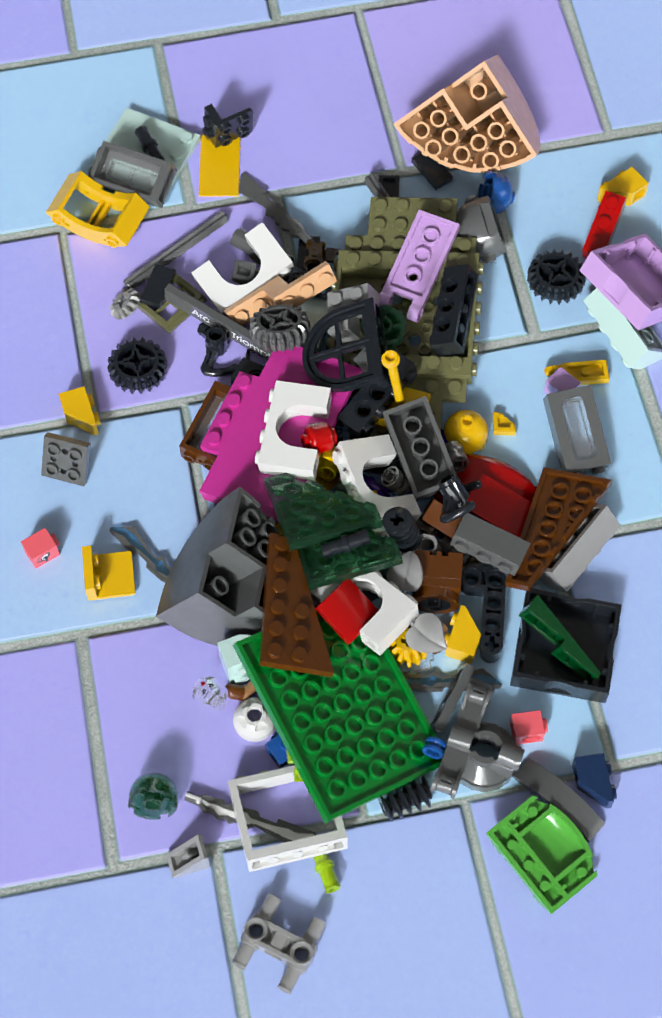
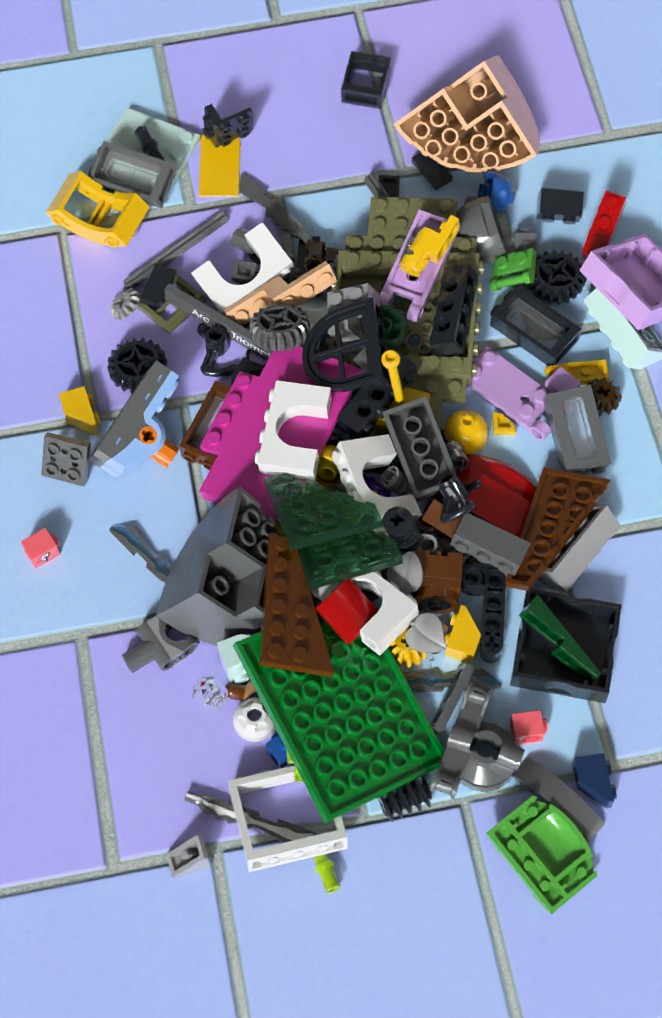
yellow bracket [82,545,136,601] -> none
cylinder [128,772,178,820] -> none
light grey piece [231,893,327,995] -> none
red head [301,422,337,454] -> none
black pin [320,529,371,559] -> none
blue bush [422,737,447,759] -> none
yellow slope [597,167,649,206] -> none
none -> piece [89,360,181,479]
none -> dark grey connector [121,616,198,673]
none -> black window [341,51,391,109]
none -> yellow plate [399,215,460,277]
none -> lavender hinge [468,346,572,441]
none -> bright green plate [489,248,537,292]
none -> black piece [490,285,582,366]
none -> dark grey bracket [513,229,537,256]
none -> black brick [536,188,584,224]
none -> dark brown gear [587,377,622,416]

